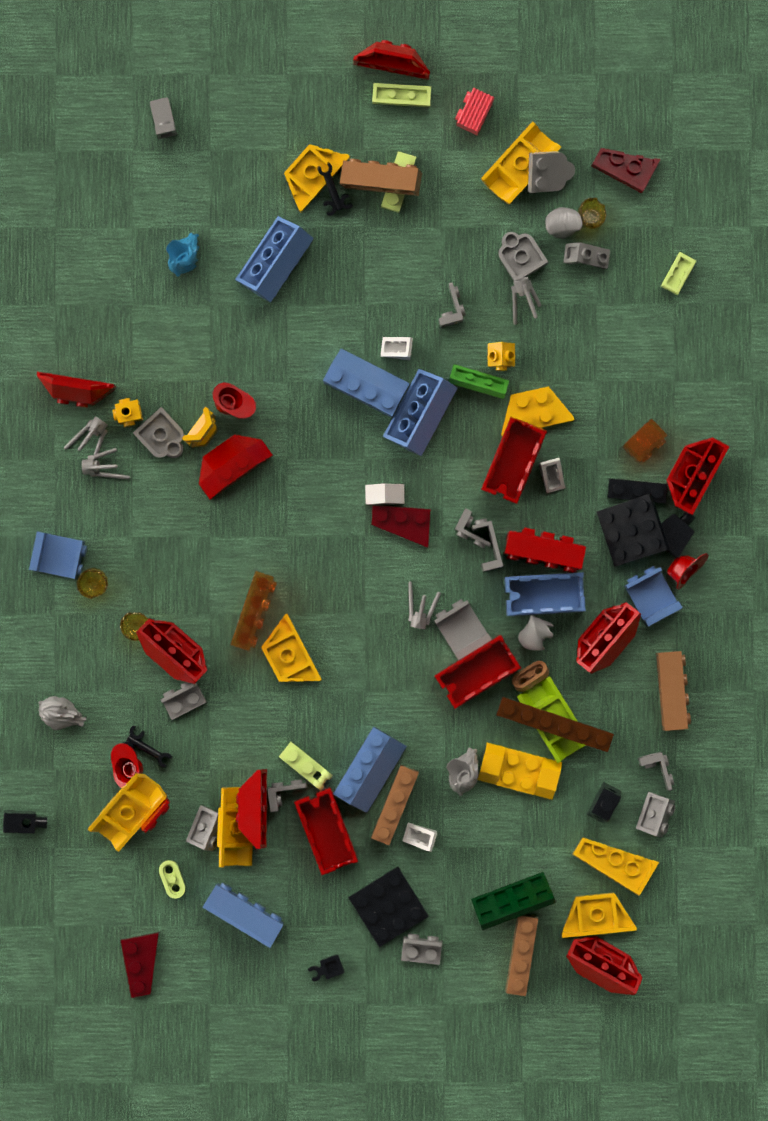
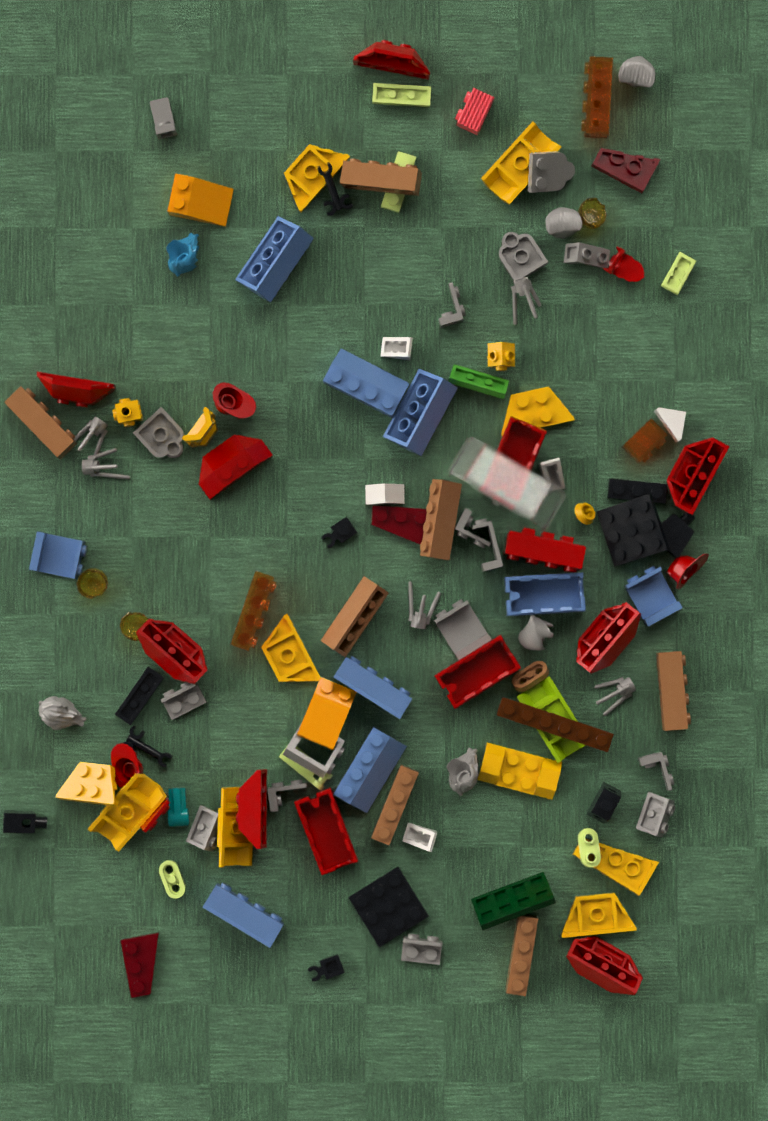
none -> medium nougat brick [4,386,77,460]
none -> yellow wing [56,762,119,807]
none -> black plate [115,666,165,725]
none -> light orange slope [167,173,234,227]
none -> teal piece [168,788,189,827]
none -> light grey window [283,723,345,778]
none -> light orange slope [297,677,357,750]
none -> black plate [321,516,357,548]
none -> medium nougat brick [321,576,389,658]
none -> medium blue slope [334,656,412,719]
none -> medium nougat brick [420,479,462,560]
none -> clear piece [447,437,567,532]
none -> yellow hat [574,502,595,525]
none -> yellowish green plate [578,828,601,868]
none -> clear orange brick [581,56,613,139]
none -> light grey plant [594,677,636,716]
none -> red piece [603,246,644,282]
none -> light grey hair [618,56,656,88]
none -> white slope [654,407,686,443]

